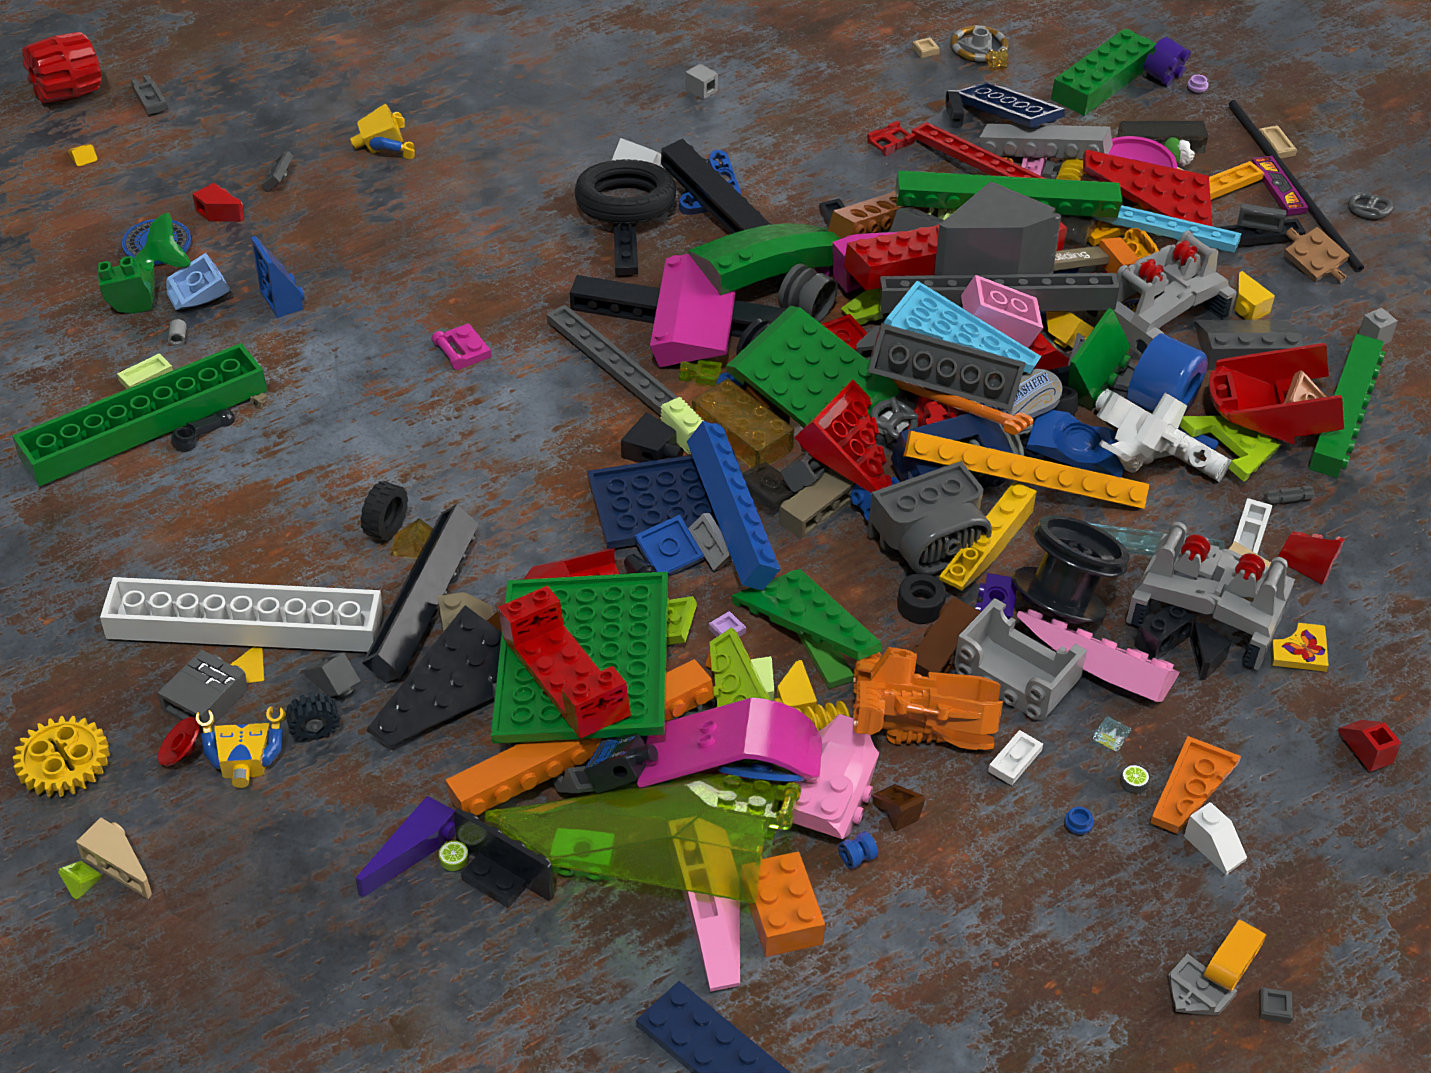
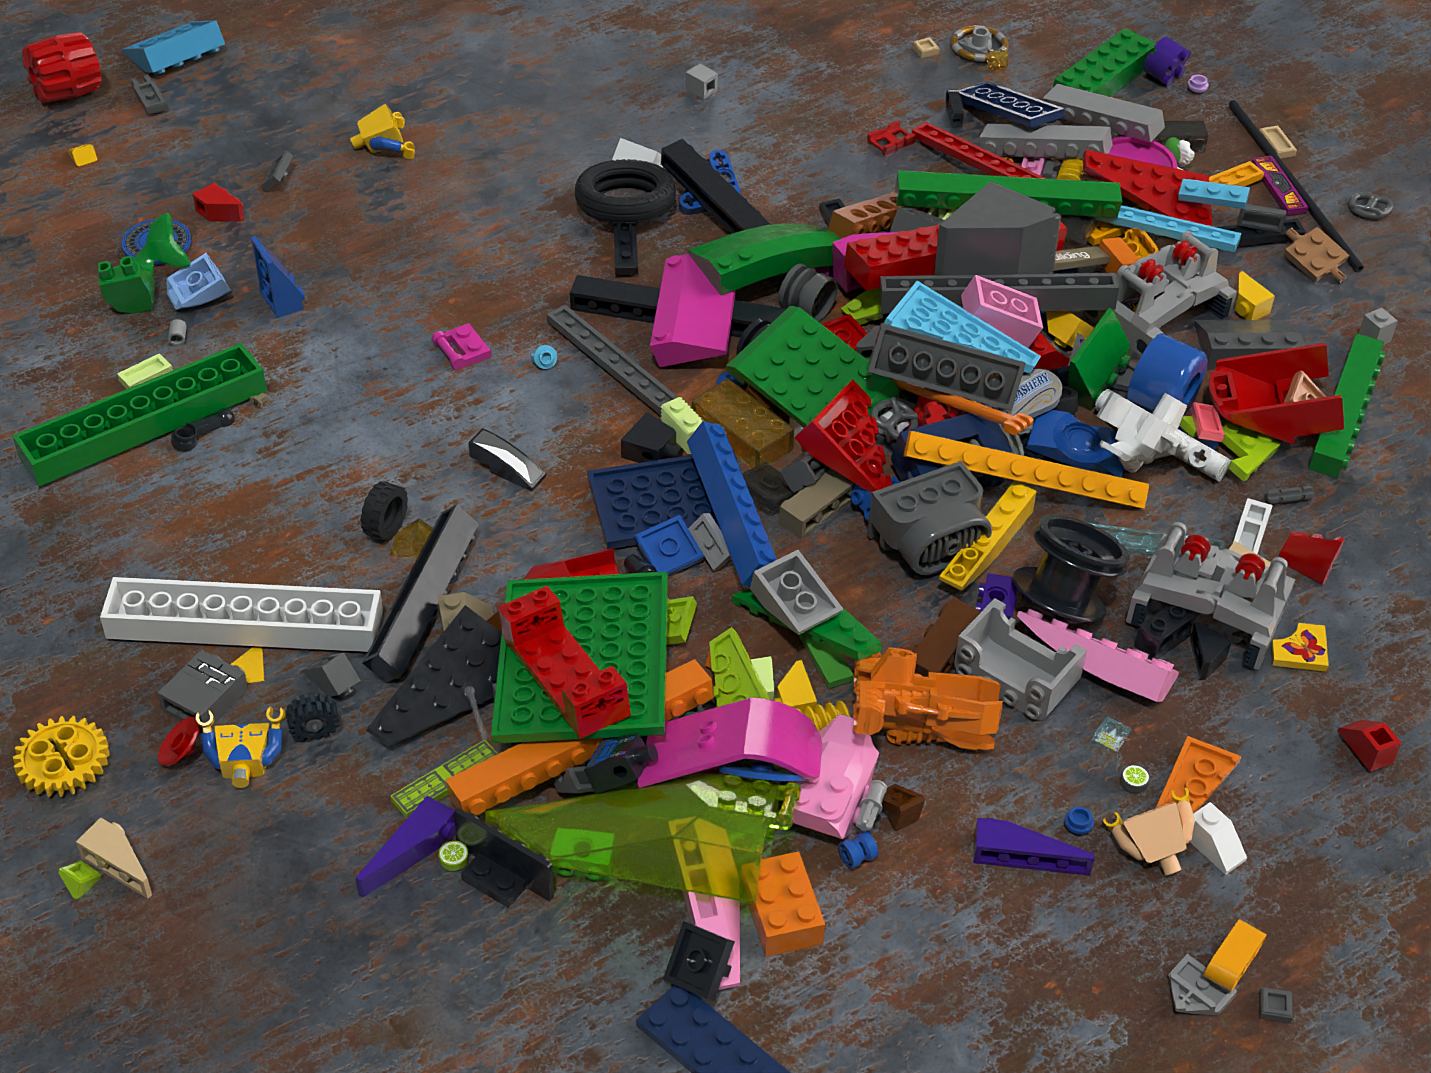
clear neon green plate [679,360,722,386] -> none
lavender tile [708,611,746,637] -> none
black tyre [897,573,946,624] -> none
white plate [988,730,1043,785] -> none
none -> dark azure slope [121,20,225,75]
none -> lime tile [391,740,498,819]
none -> clear hinge [464,686,488,741]
none -> slope [468,428,546,491]
none -> medium azure plate [531,345,557,369]
none -> black hinge [663,921,735,1001]
none -> light grey slope [750,550,843,635]
none -> light grey axle [856,780,887,832]
none -> dark purple slope [973,818,1094,876]
none -> light grey brick [1043,84,1165,142]
none -> light nougat torso [1103,788,1195,875]
none -> medium azure plate [1178,179,1250,209]
none -> coral tile [1190,402,1225,442]

